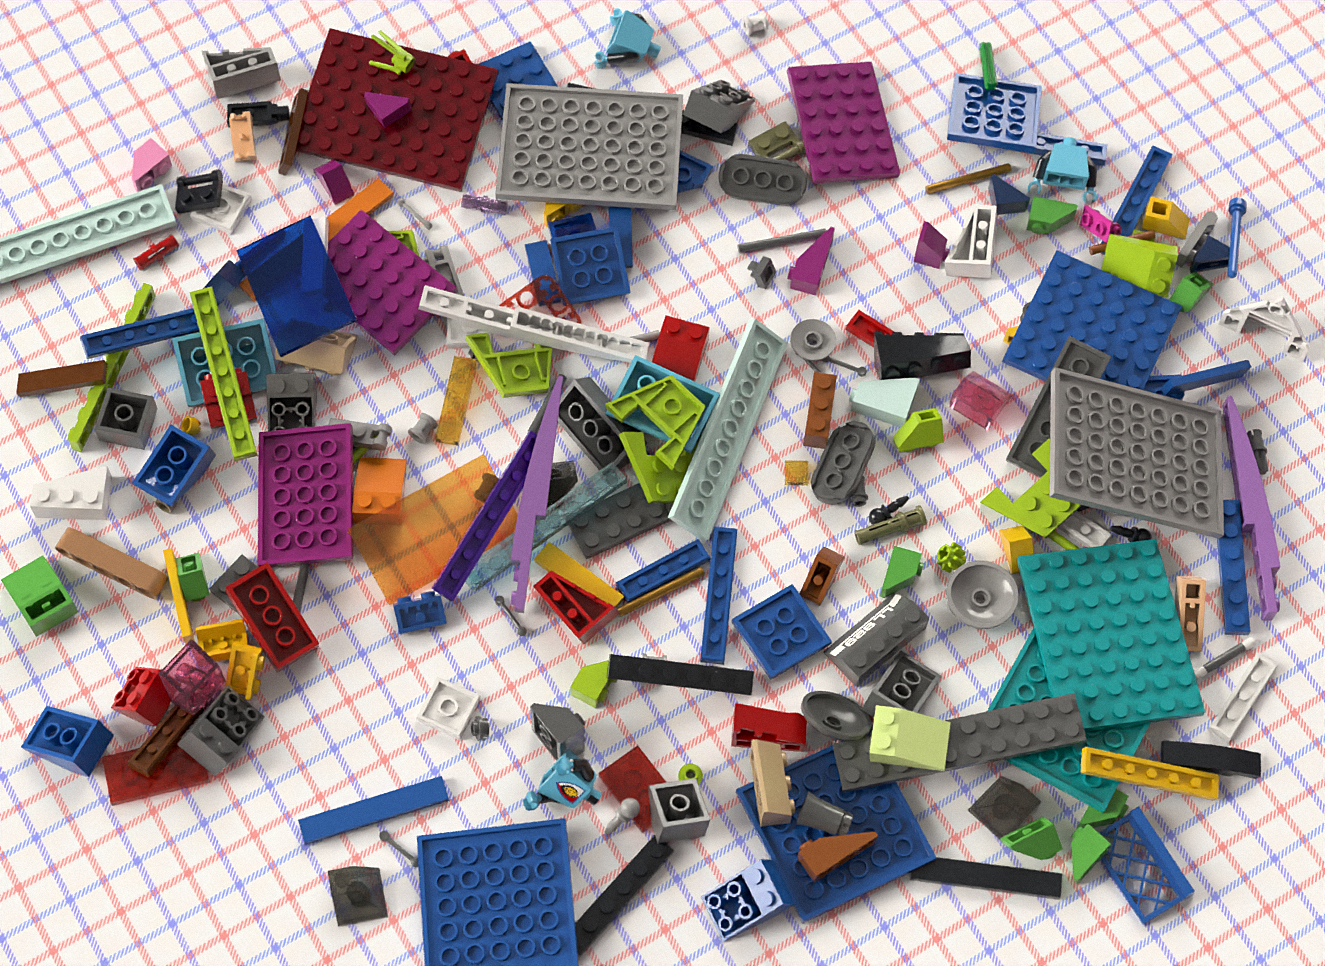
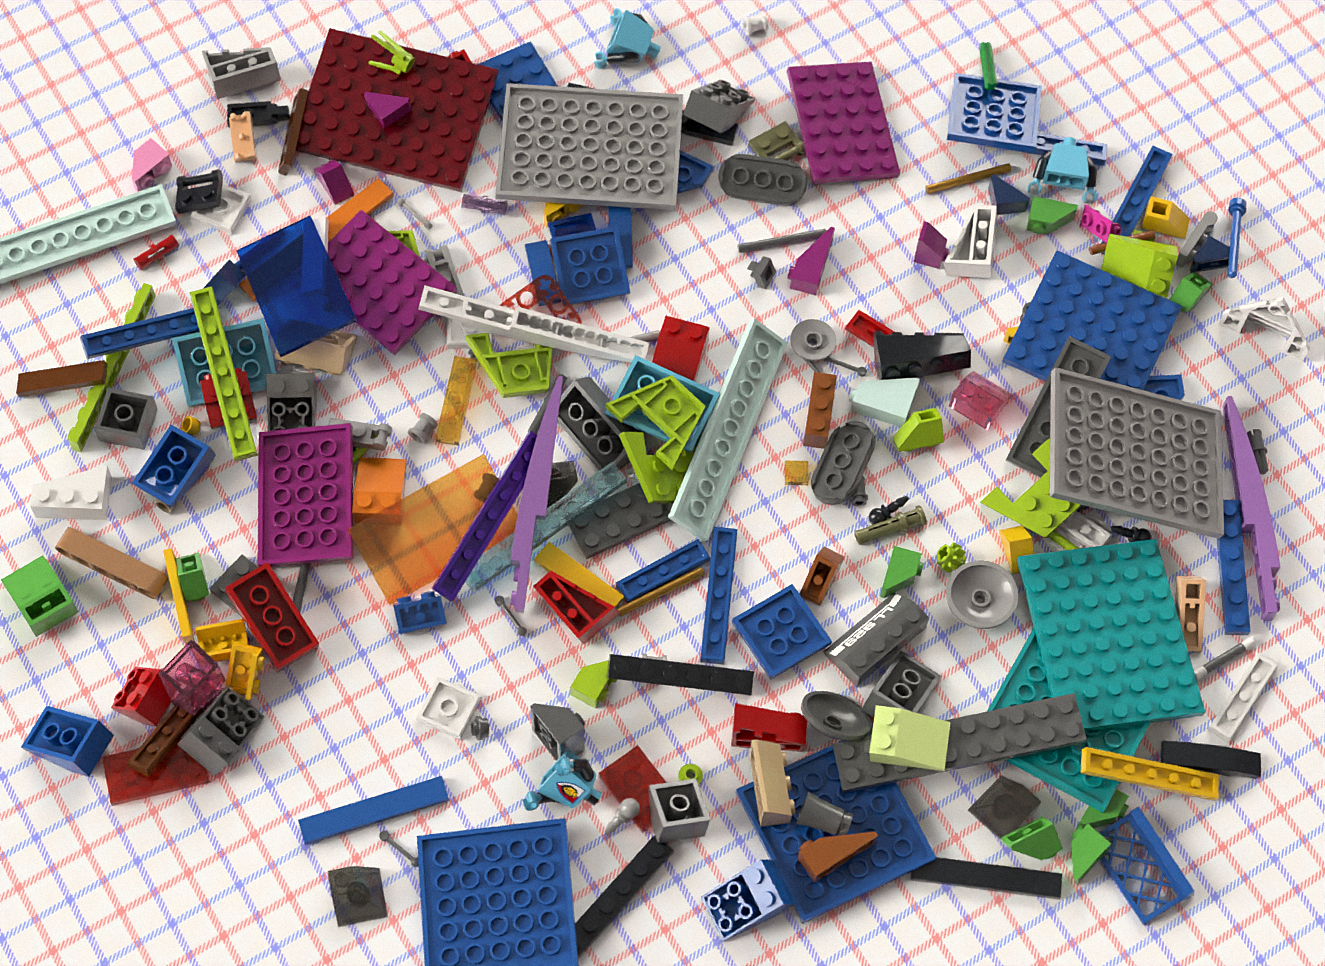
blue tile [1161,360,1252,396] -> none

